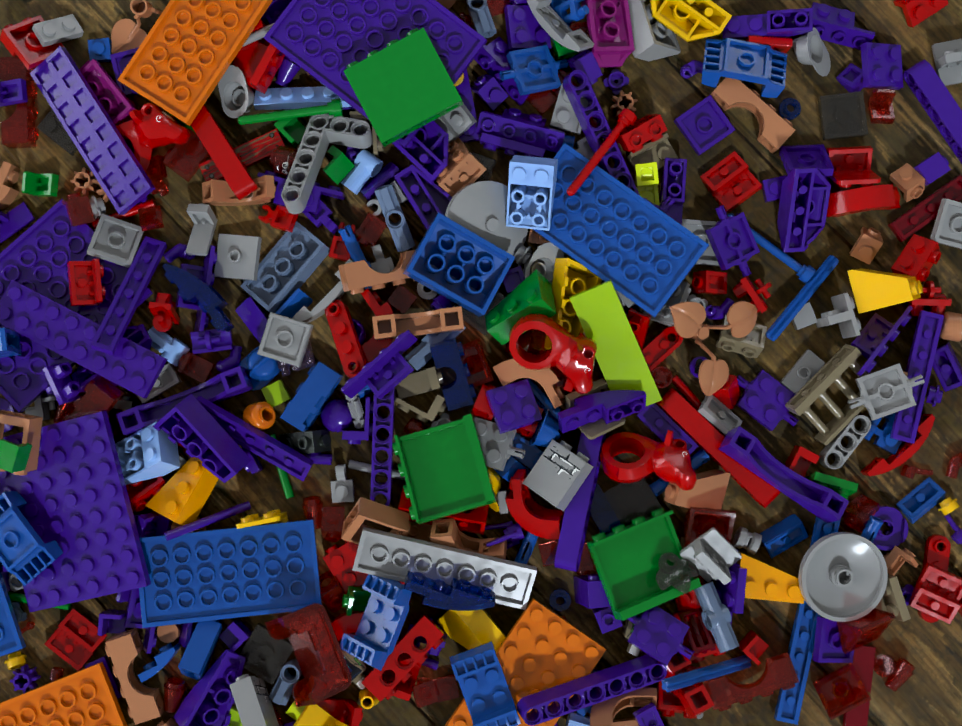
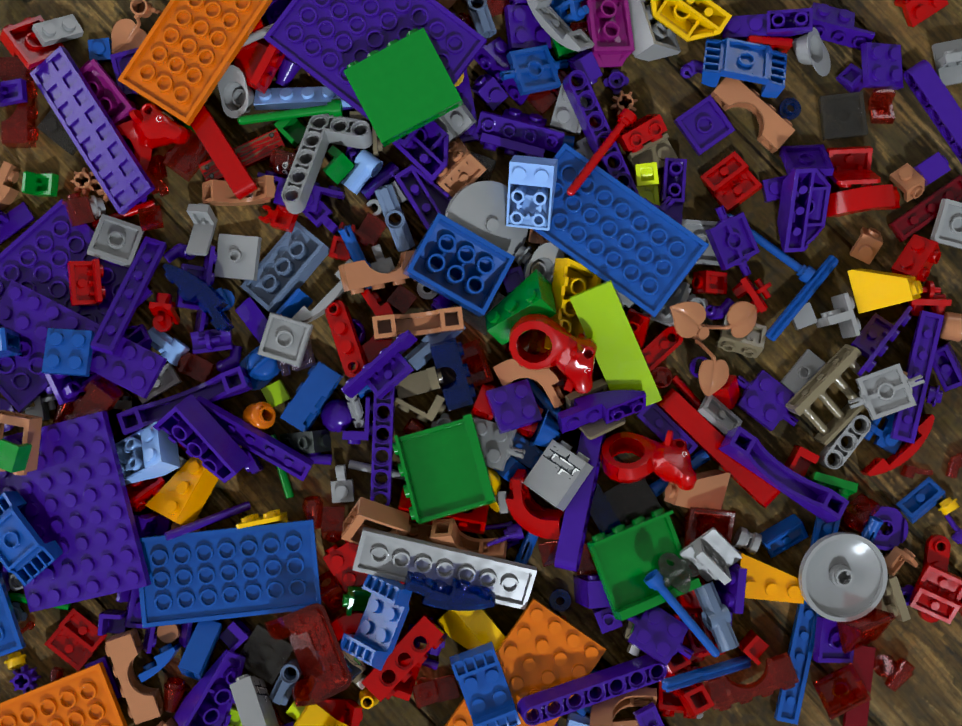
none -> blue plate [42,328,95,377]
none -> blue plate [213,288,235,311]
none -> blue piece [643,569,720,658]

